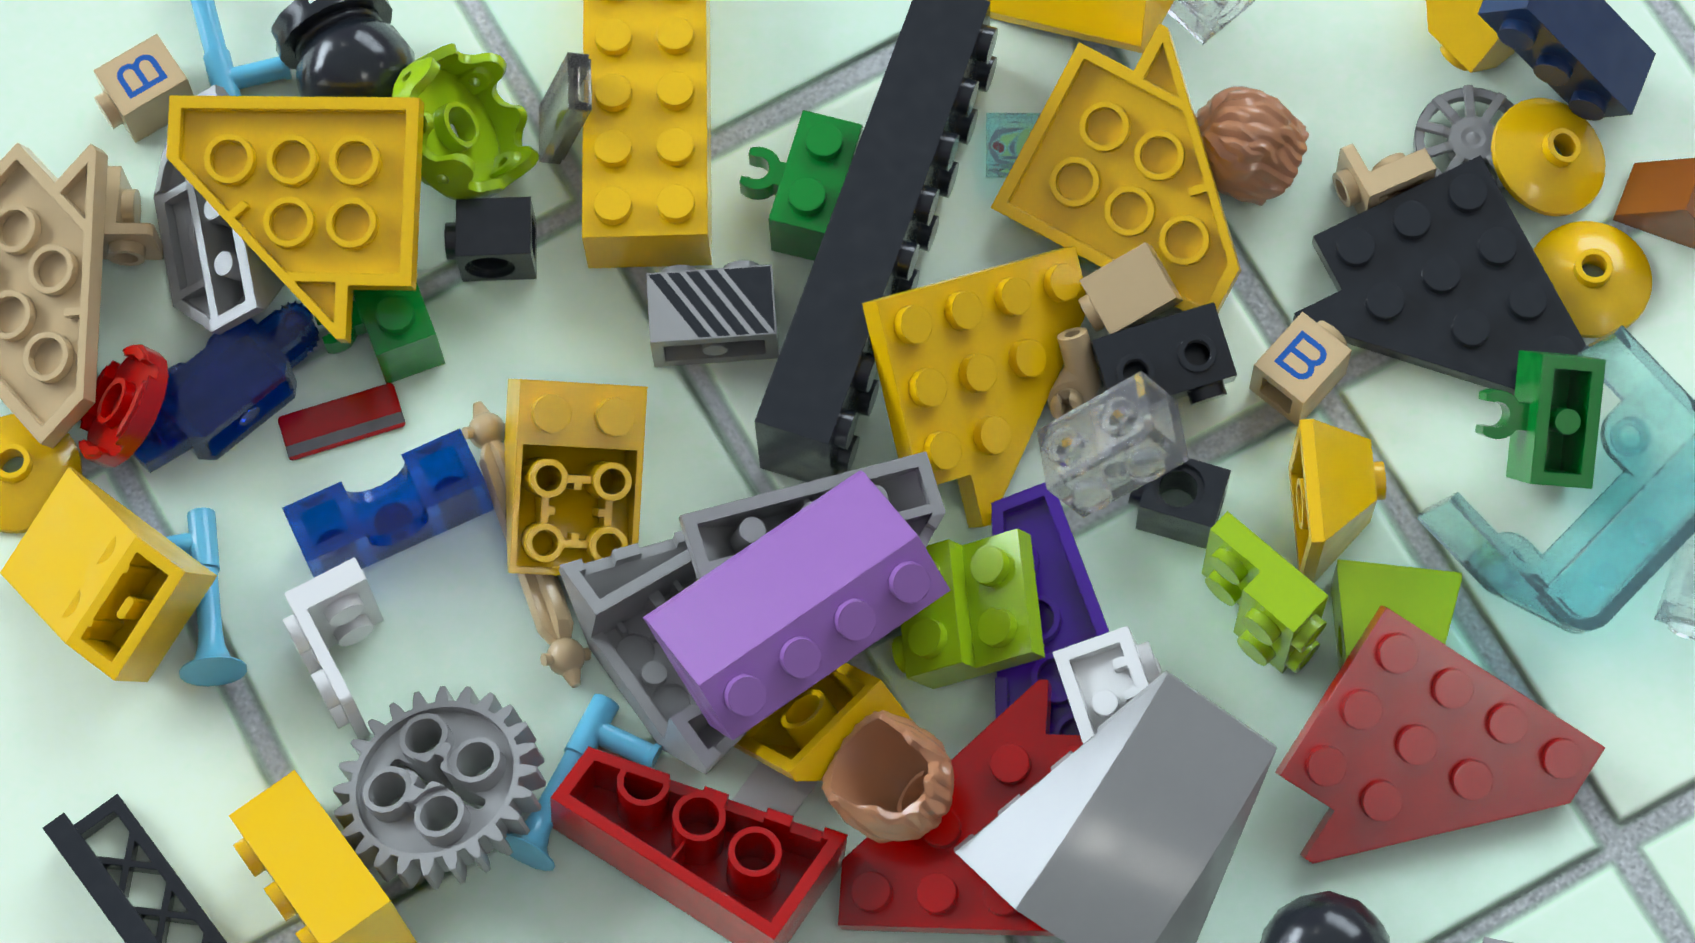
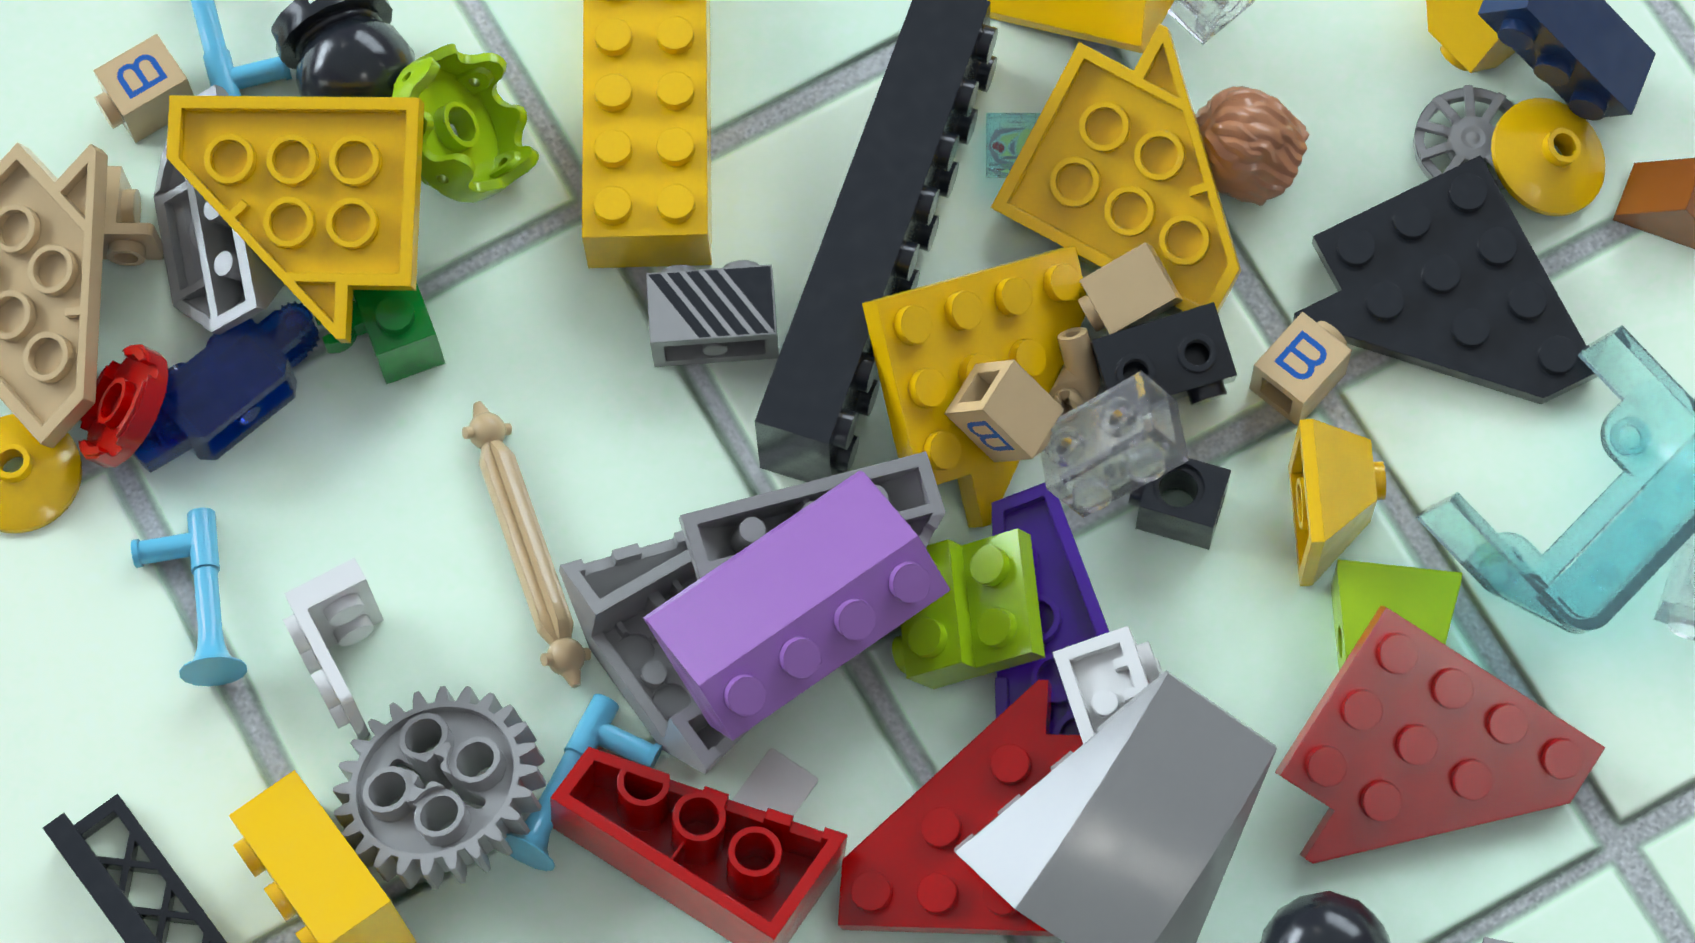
yellow slope [0,467,217,682] -> none
red sticker [278,383,405,461] -> none
clear blue arch [282,428,494,578] -> none
black brick [444,196,537,282] -> none
yellow slope [504,378,648,576] -> none
clear smoke tile [539,52,592,164] -> none
yellow slope [733,663,912,782] -> none
green brick [739,110,863,261] -> none
nougat hair [822,710,954,843] -> none
lime plate [1202,511,1328,674] -> none
tan bracket [1332,144,1437,214] -> none
green brick [1475,350,1606,489] -> none
yellow dish [1533,221,1652,338] -> none
none -> tan brick [944,359,1064,462]

